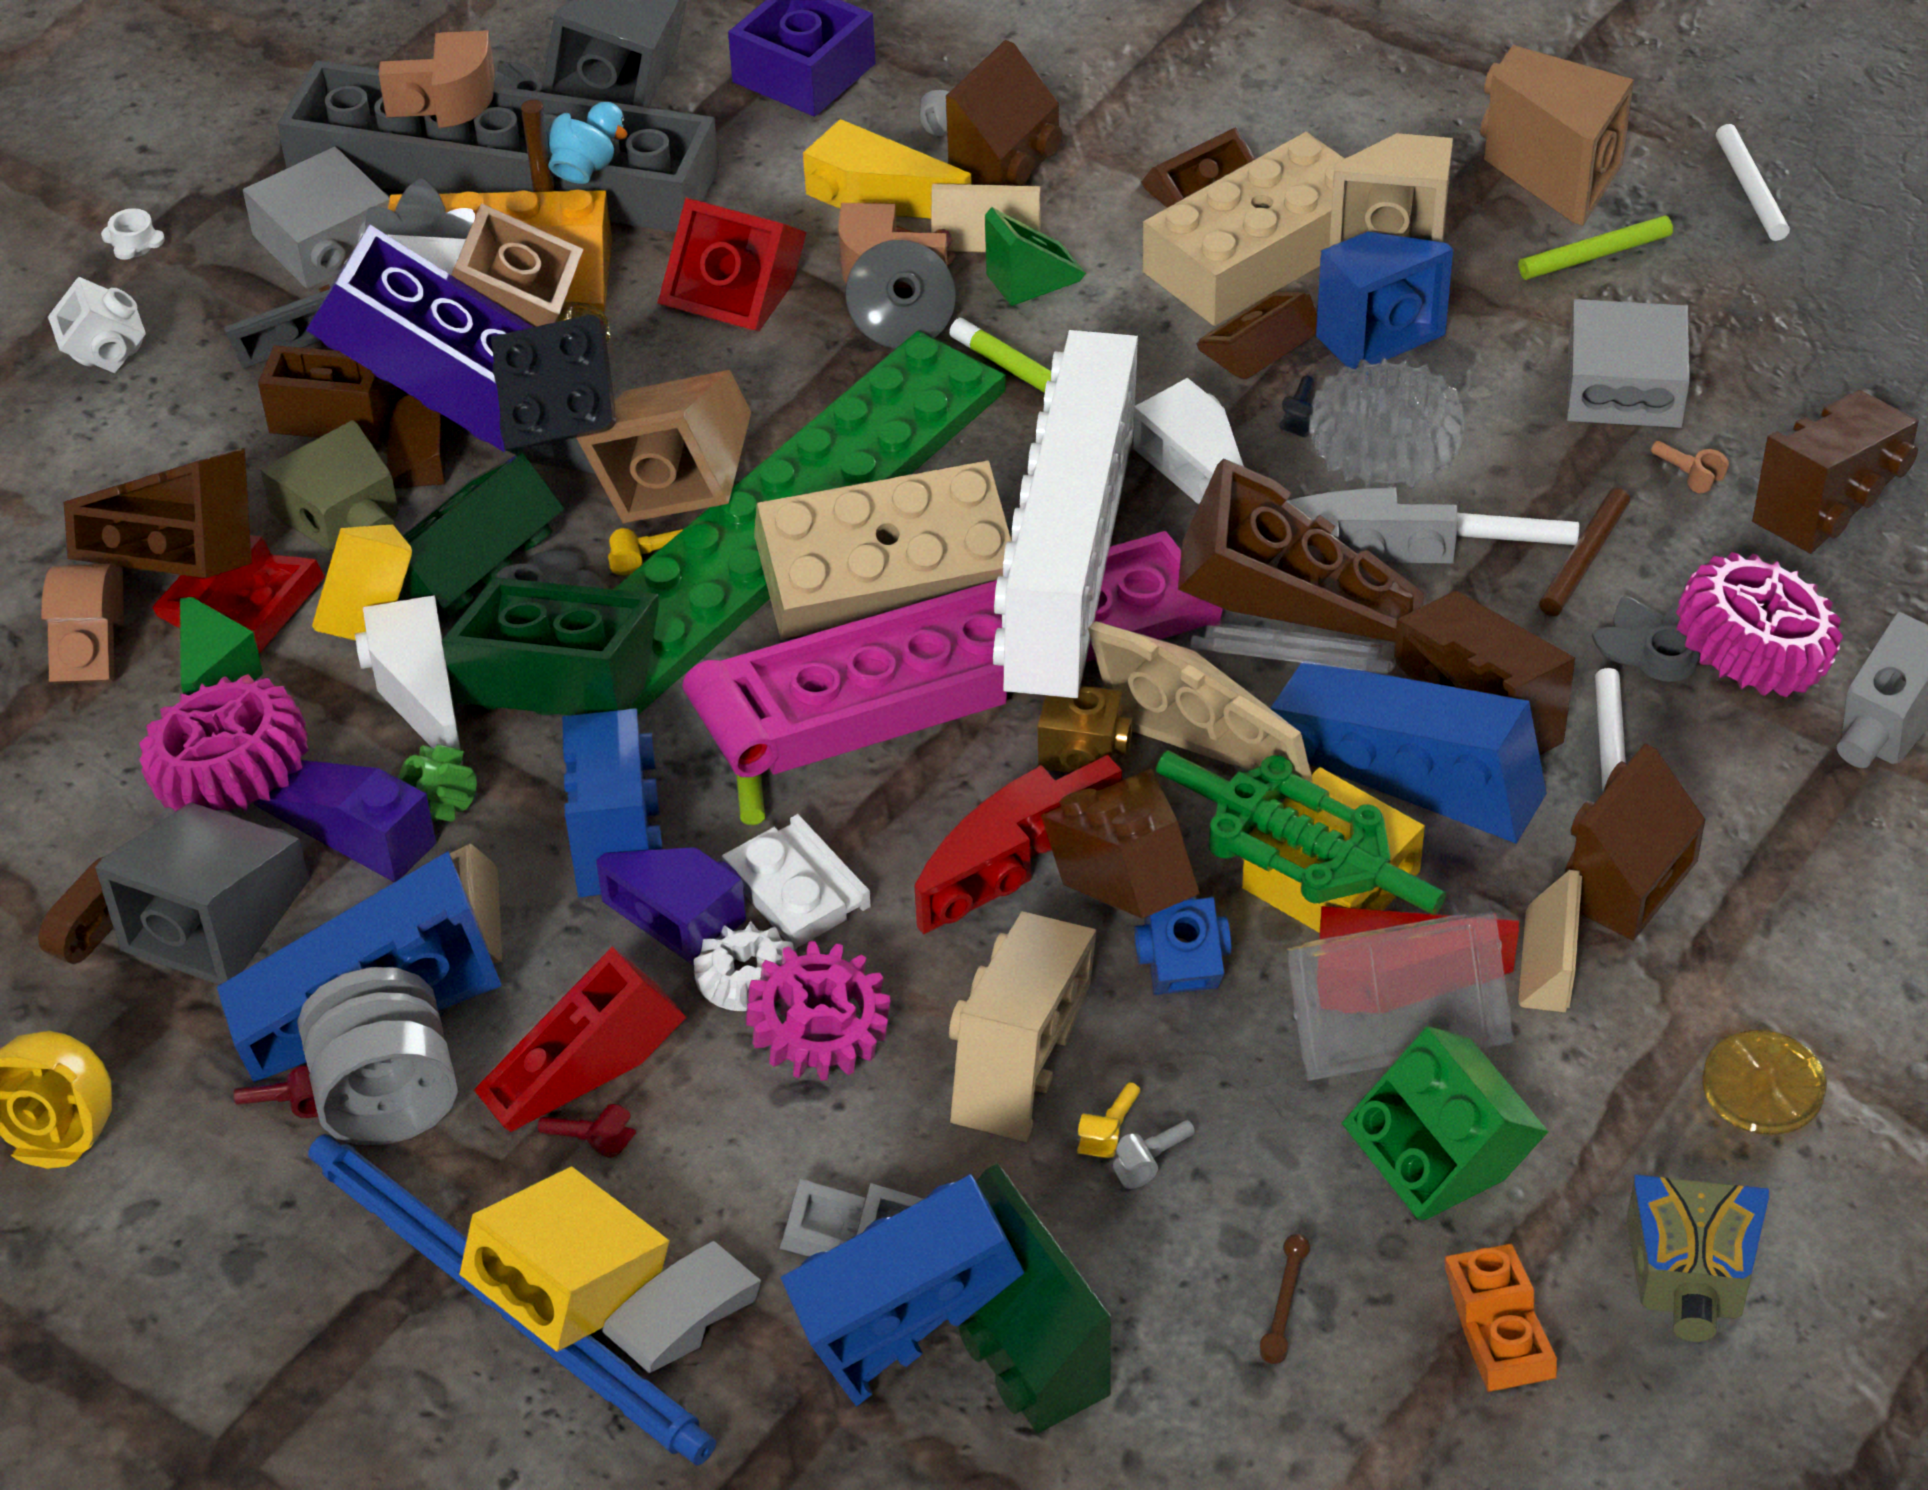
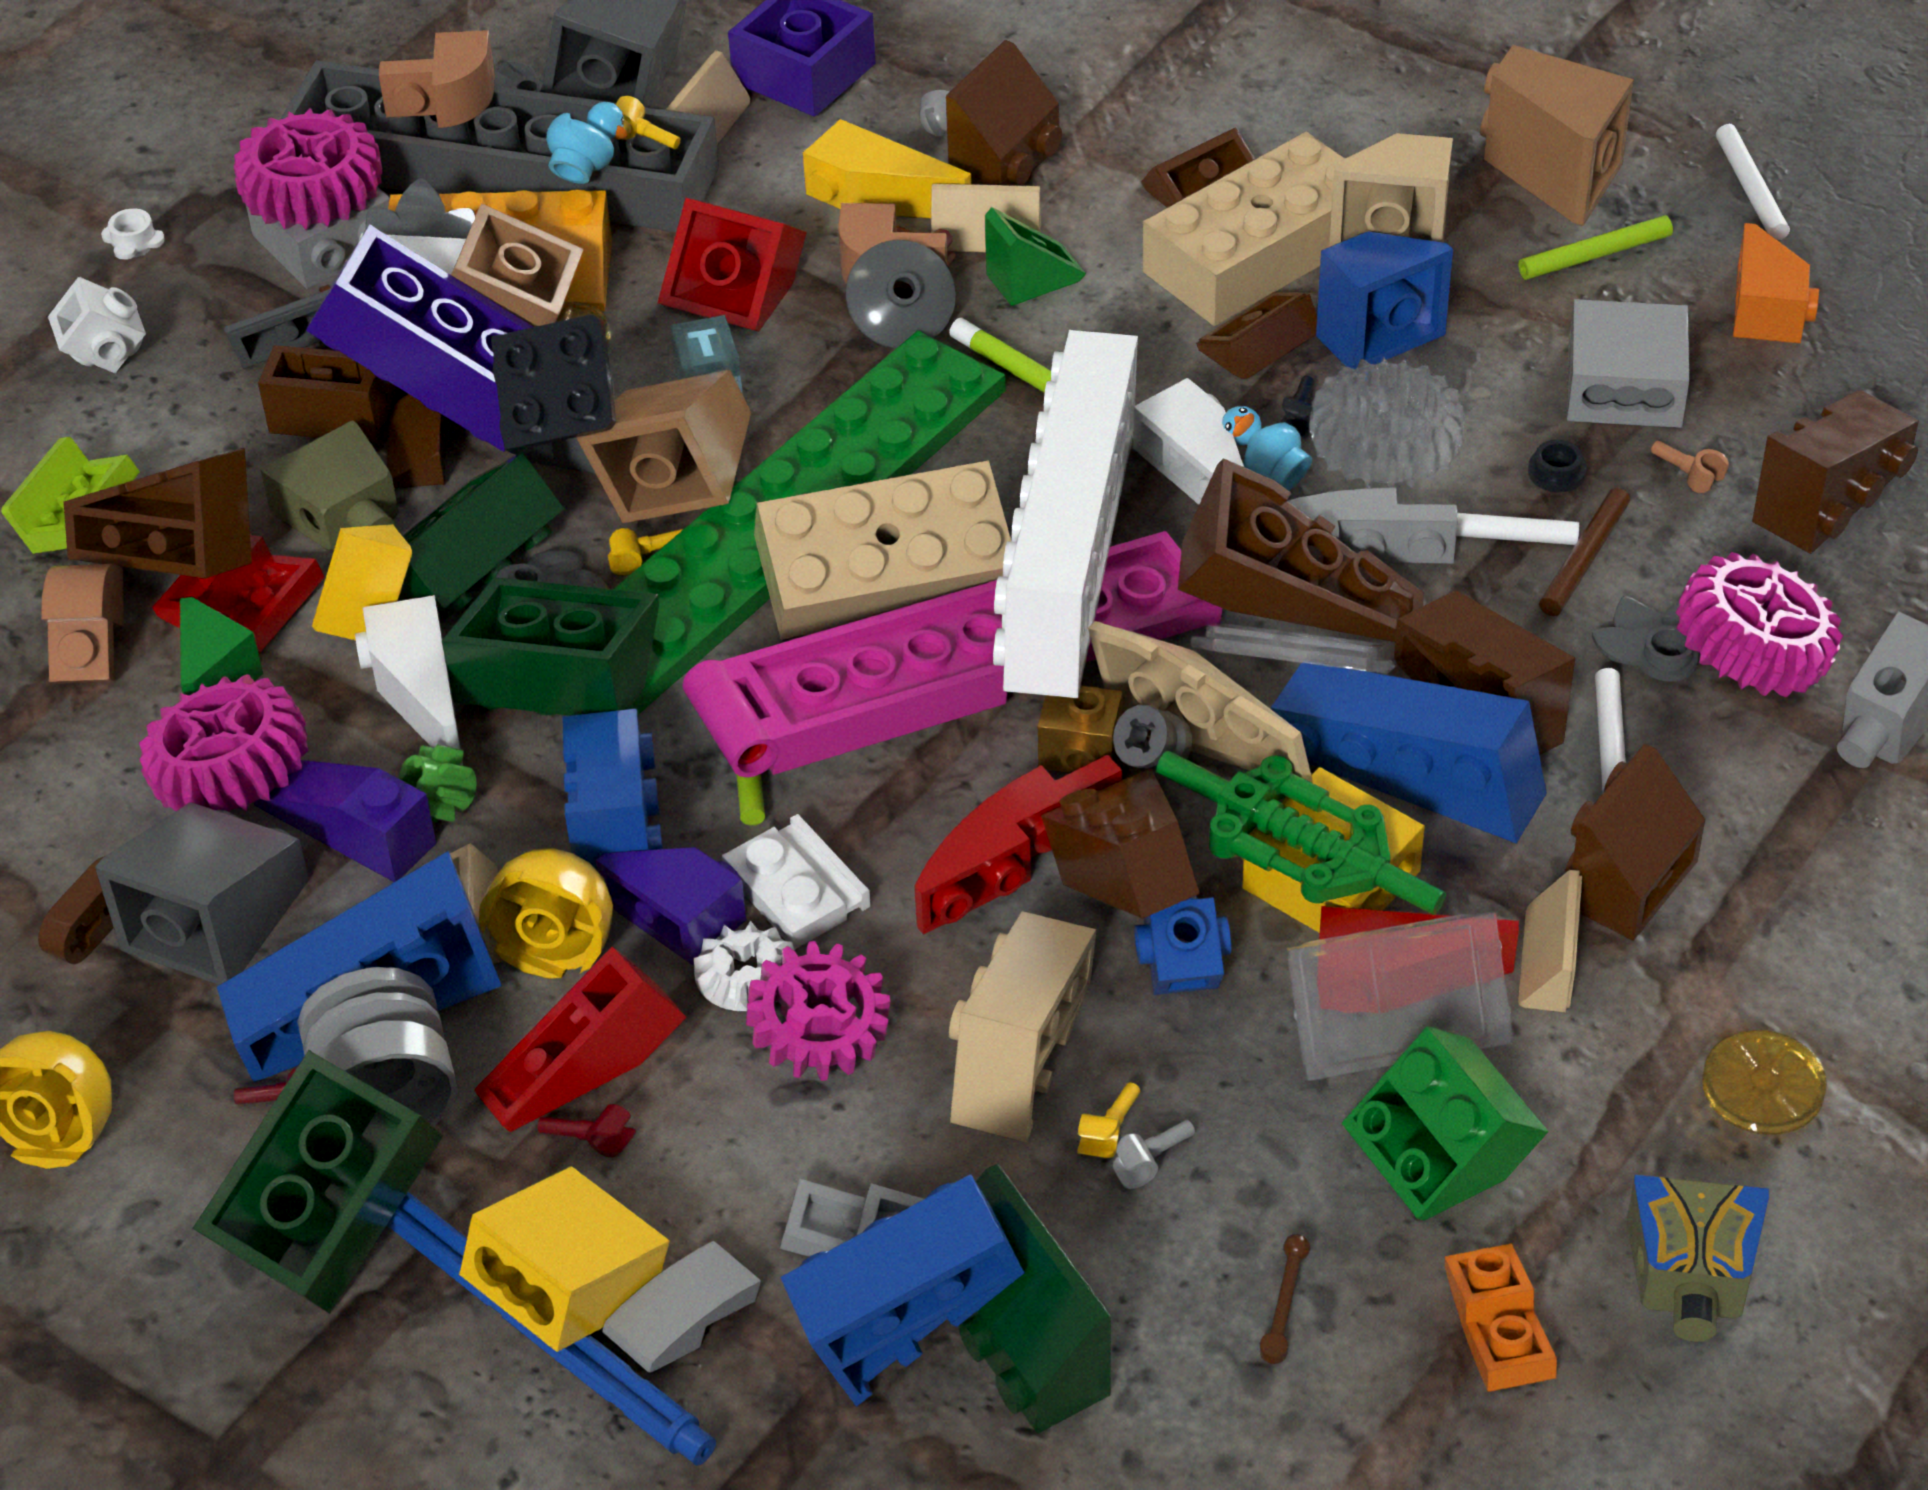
reddish brown bar [521,100,555,192] -> none
none -> lime bracket [1,437,140,554]
none -> dark green slope [192,1050,443,1314]
none -> dark pink gear [234,108,382,231]
none -> yellow cylinder [479,848,613,979]
none -> yellow hand [616,96,681,150]
none -> tan slope [665,50,750,145]
none -> clear light blue brick [670,315,743,395]
none -> flat silver wheel [1113,705,1193,773]
none -> medium azure animal [1222,406,1312,491]
none -> black plate [1528,440,1587,493]
none -> orange slope [1733,223,1819,344]

